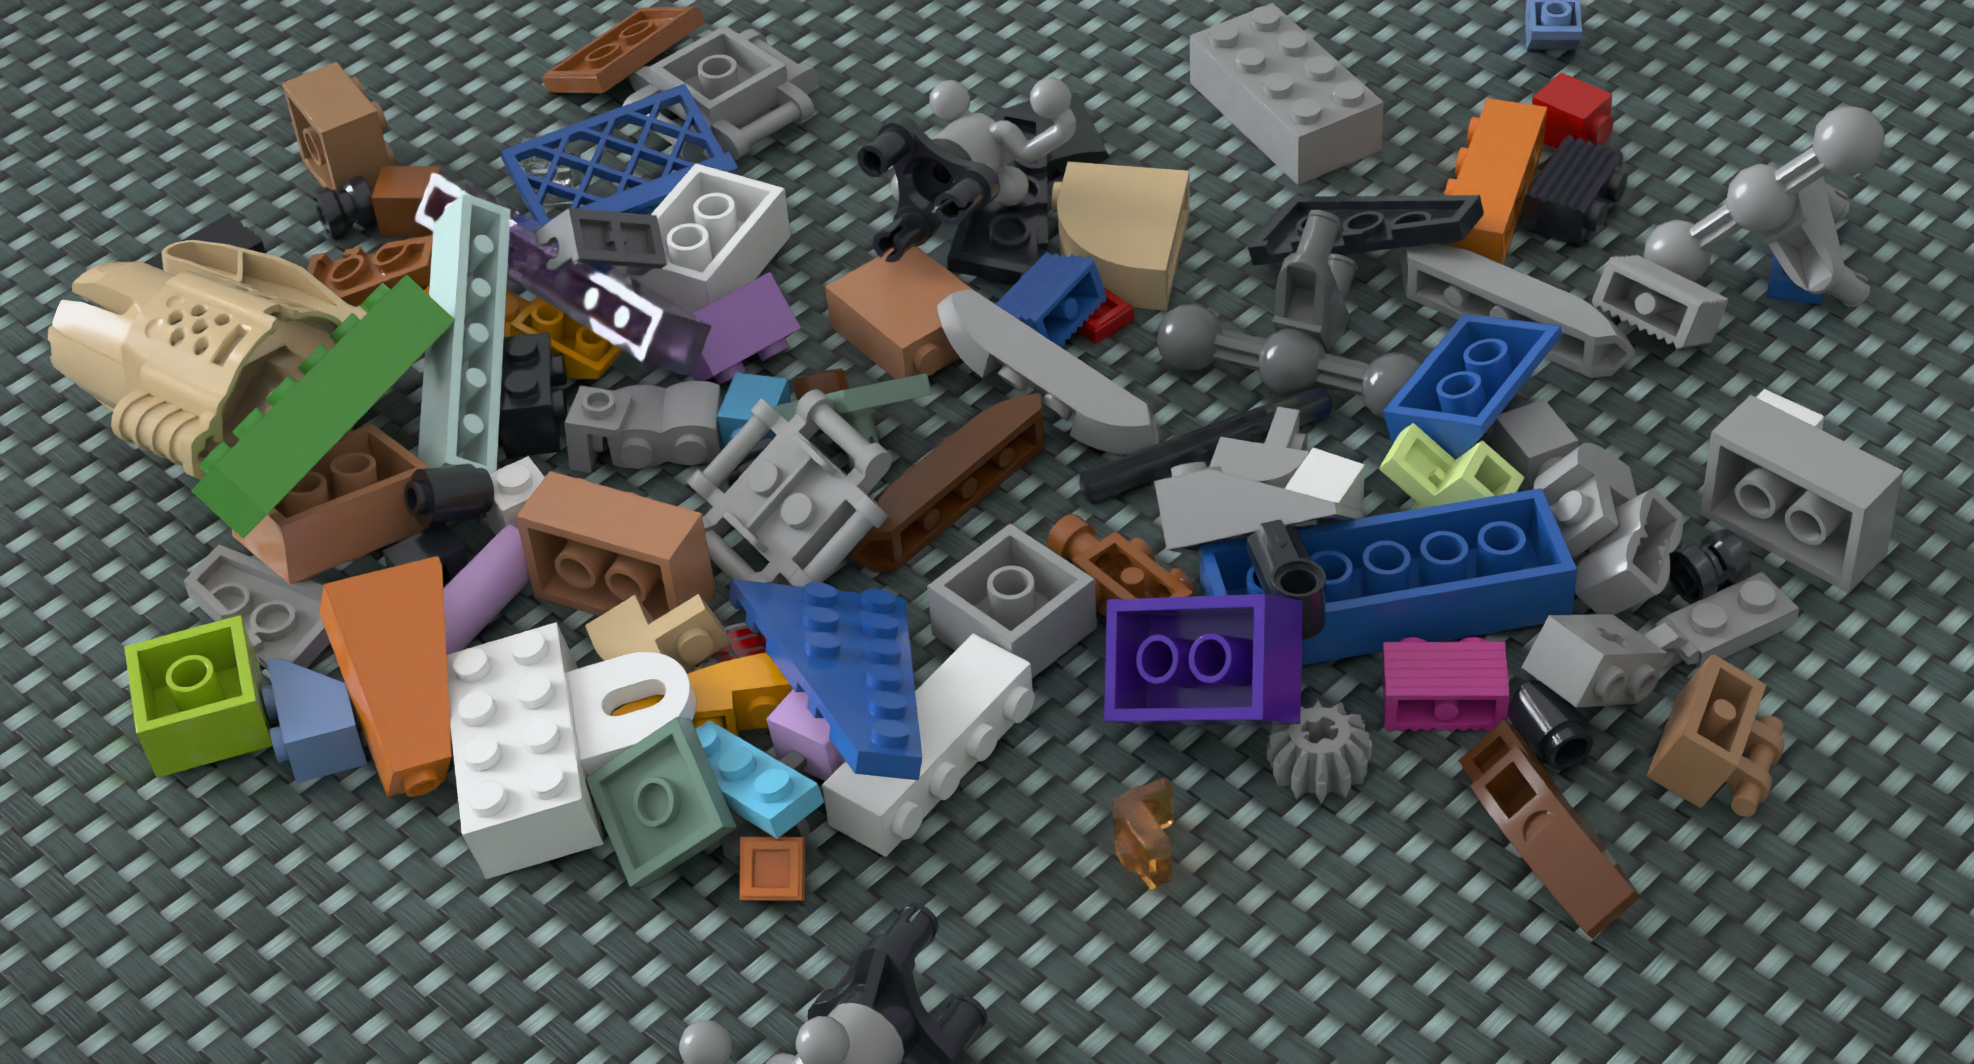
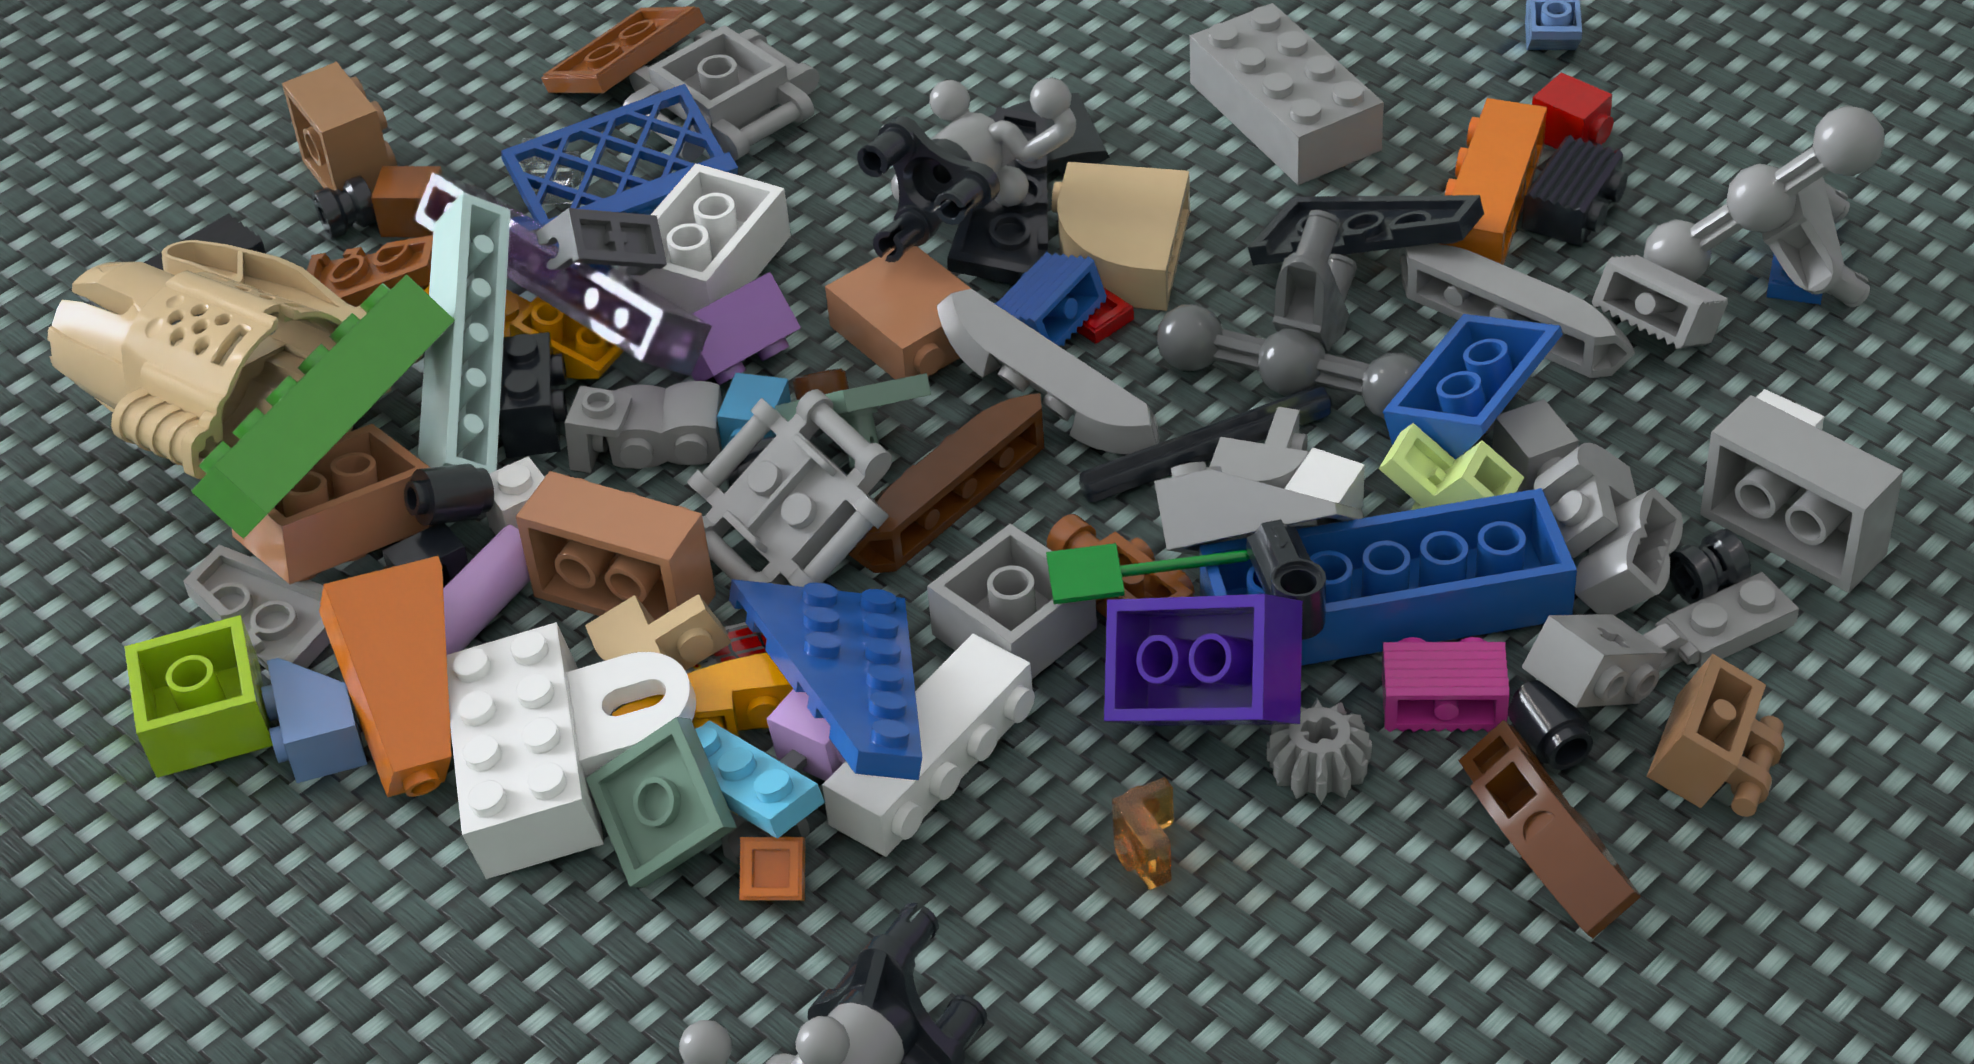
none -> green piece [1046,543,1250,605]

